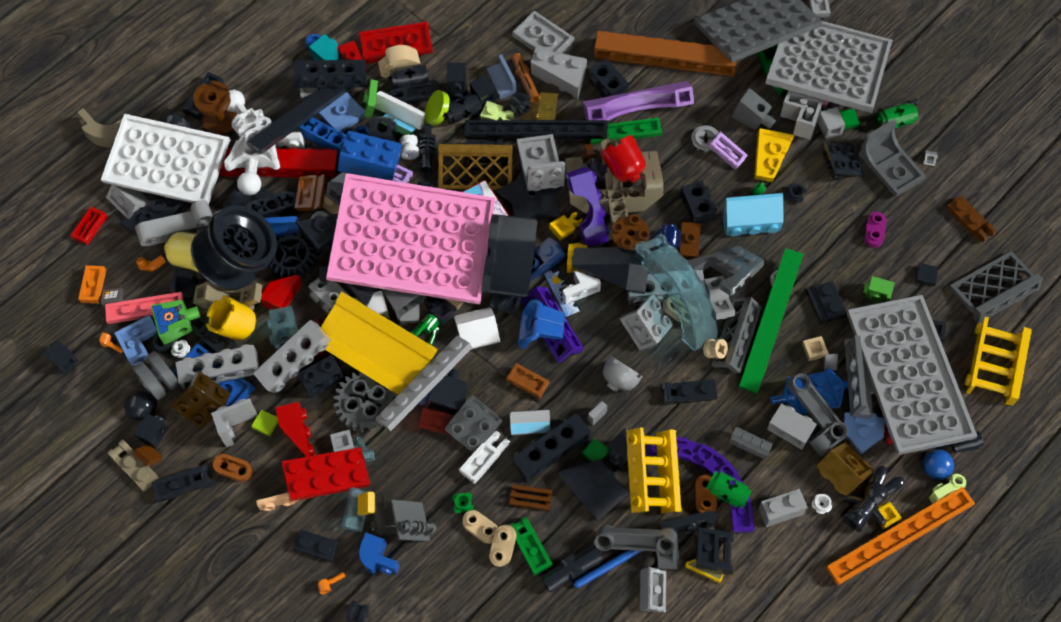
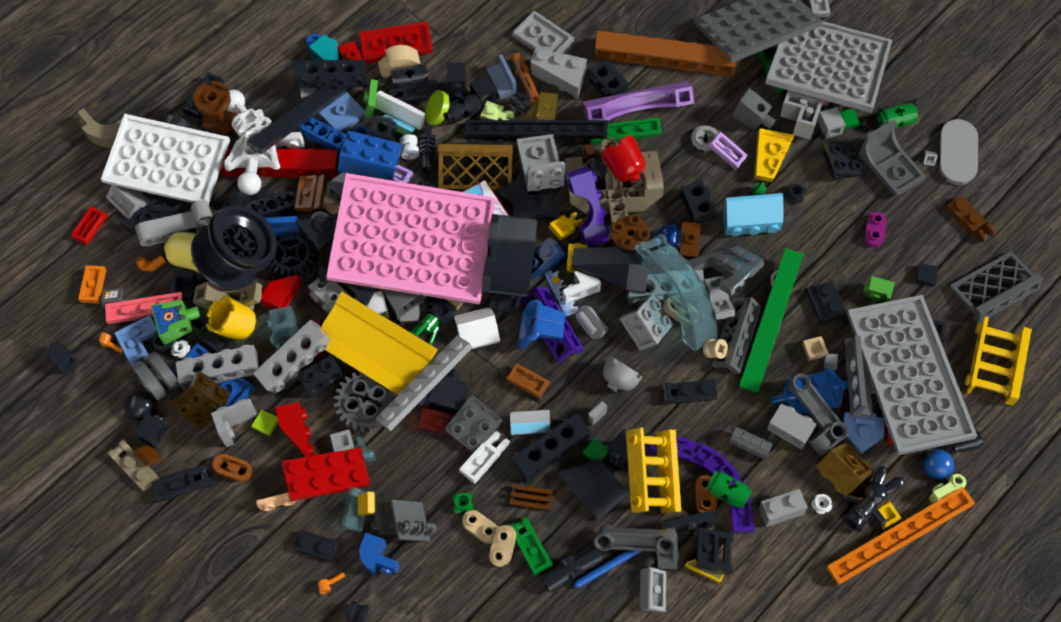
none -> light grey piece [576,306,608,339]
none -> light grey tile [939,120,978,185]

